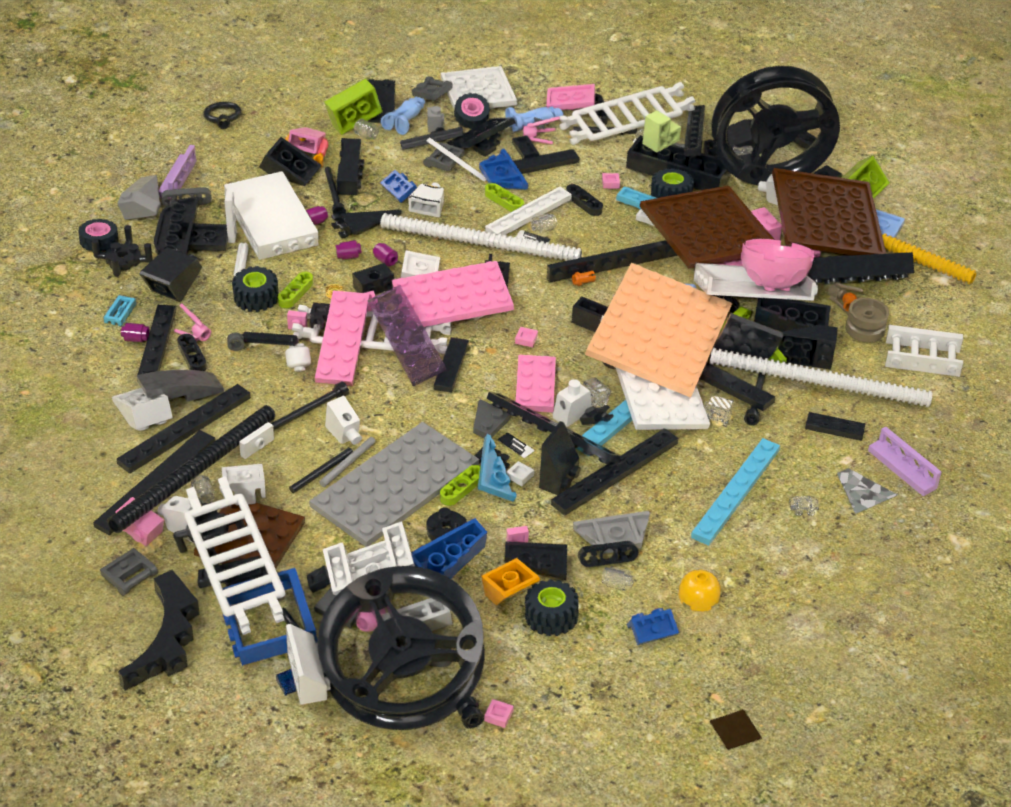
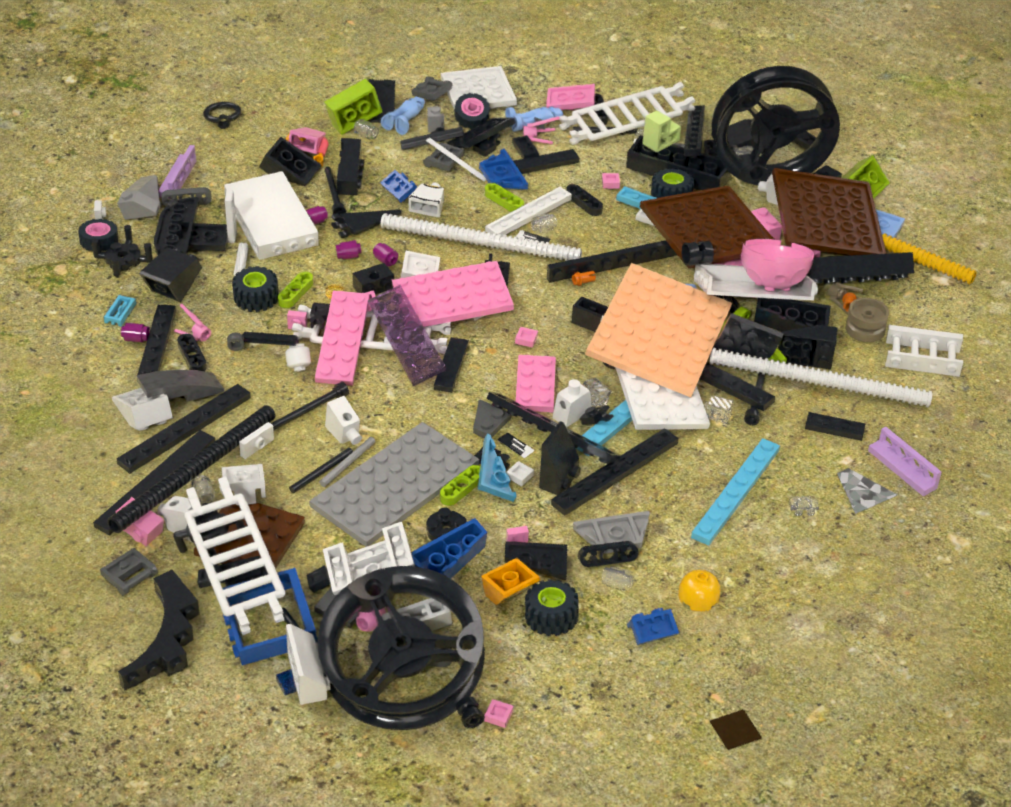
none -> white plate [94,200,106,219]
none -> black wheel [681,241,714,266]

